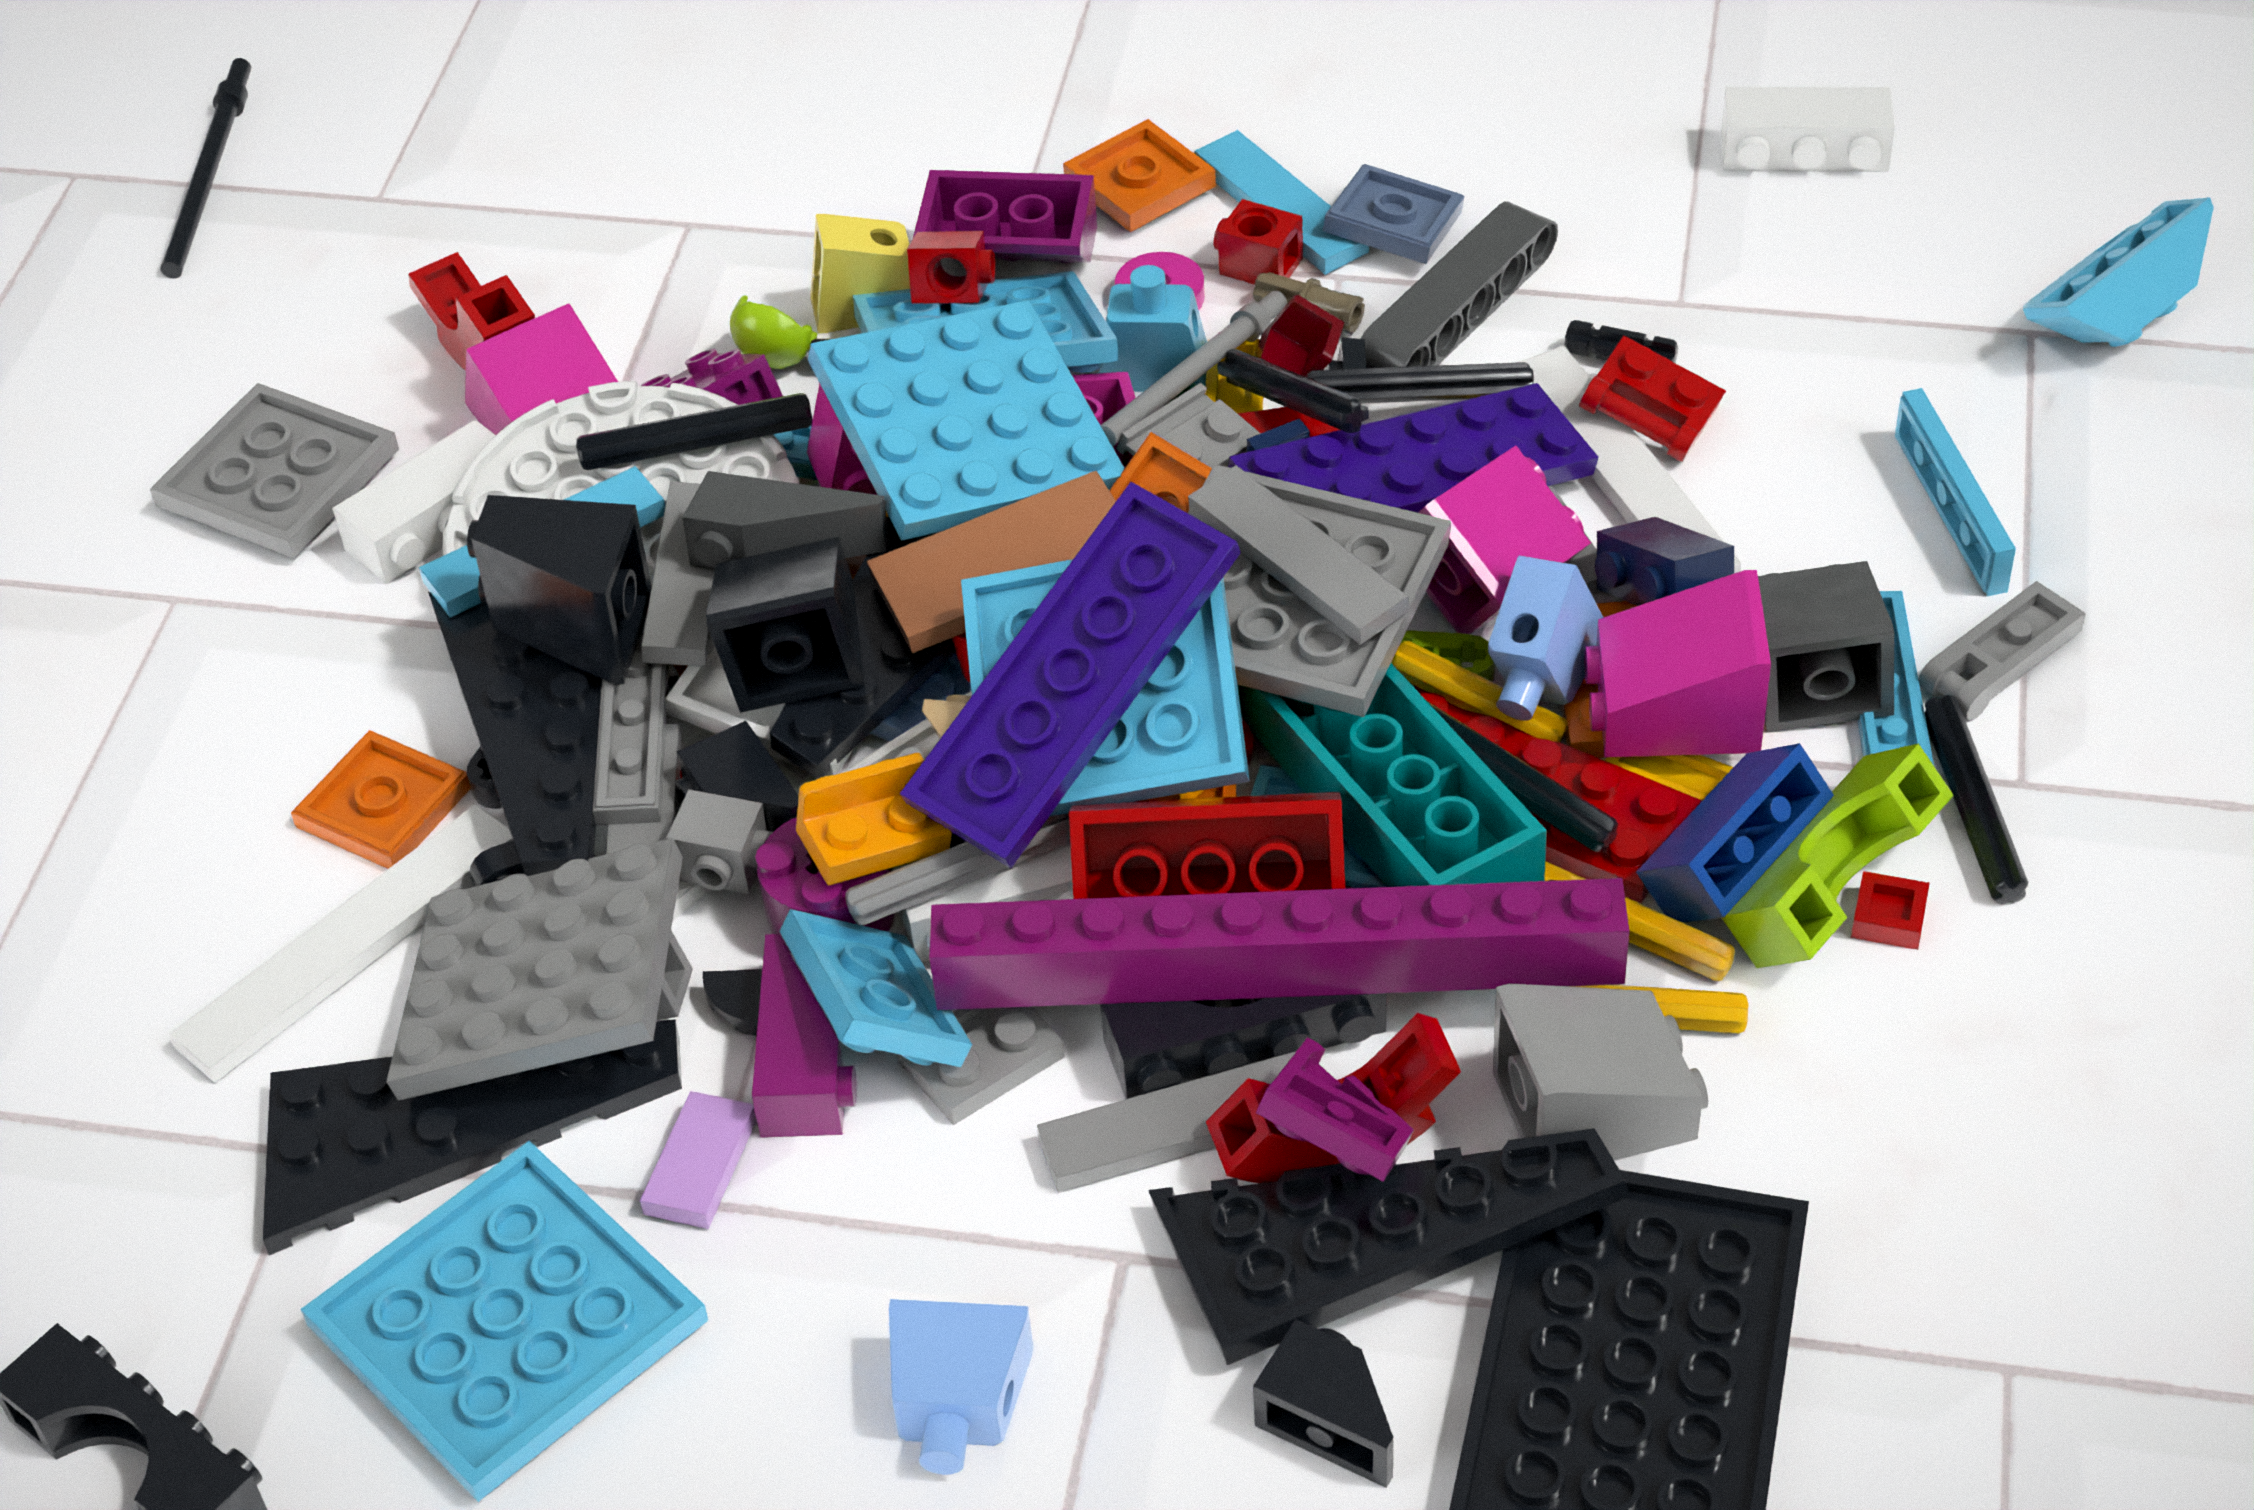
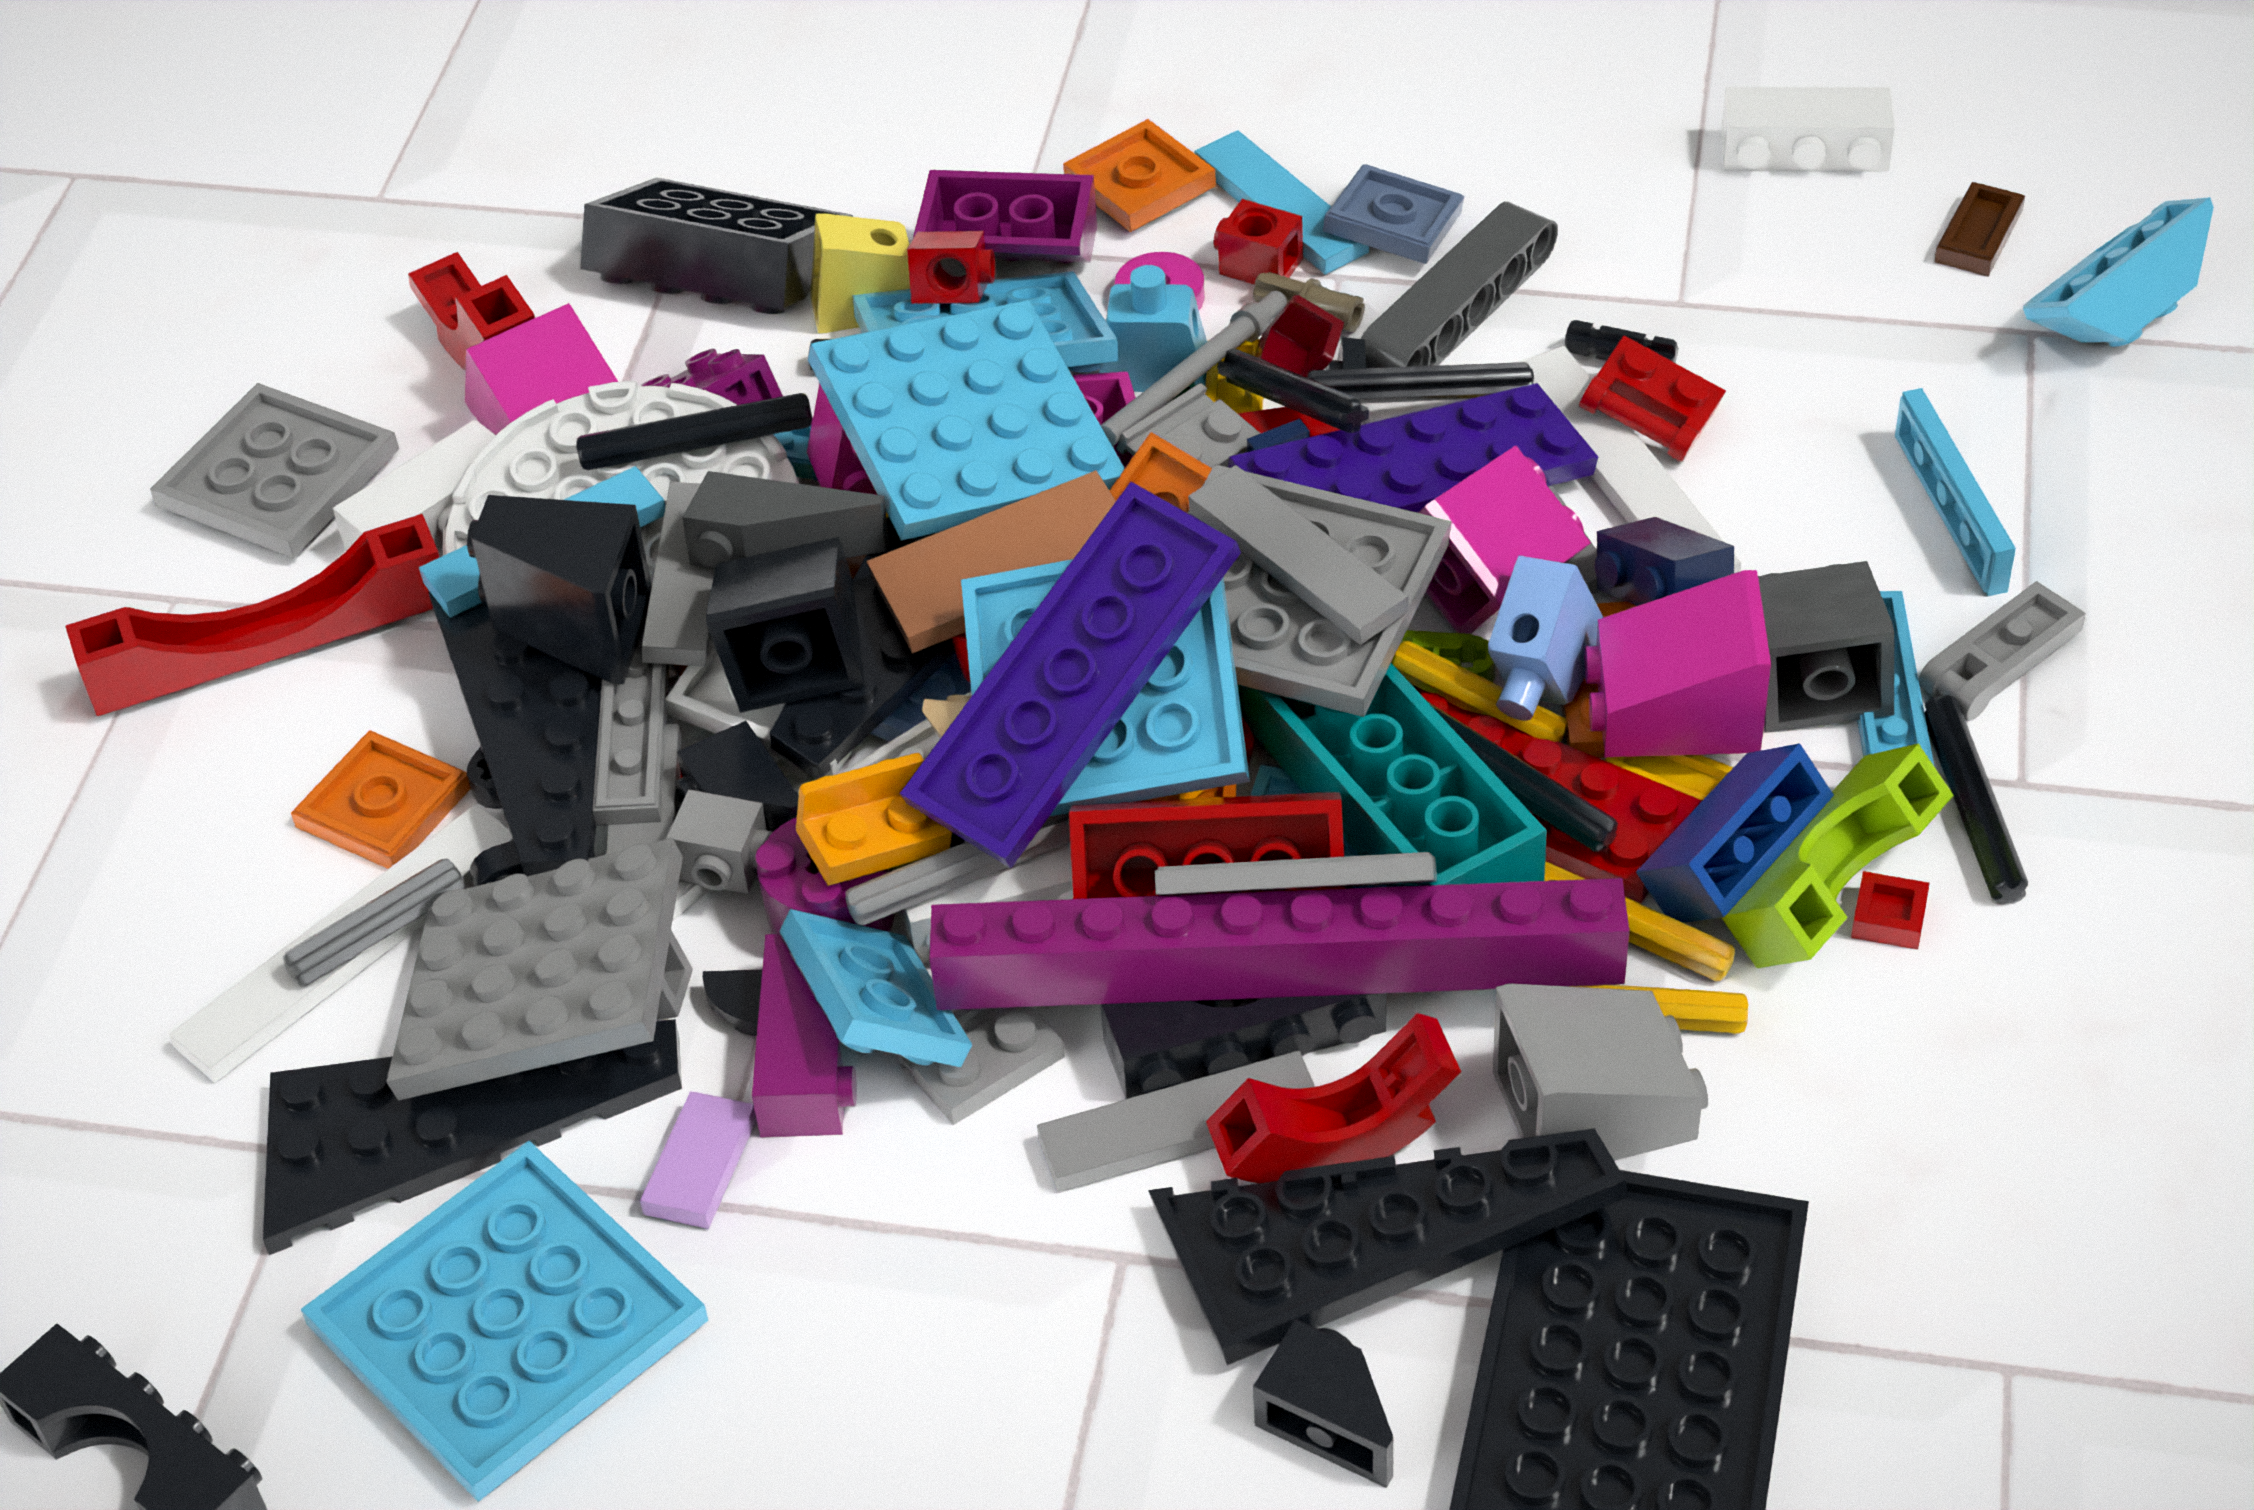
black bar [160,58,252,279] -> none
lime hair [729,295,818,369] -> none
light blue torso [889,1299,1033,1475] -> none
magenta wing [1256,1037,1414,1182] -> none
none -> red arch [65,514,440,717]
none -> axle [283,858,465,986]
none -> black slope [580,177,853,314]
none -> light grey tile [1155,852,1437,896]
none -> reddish brown tile [1934,182,2026,277]

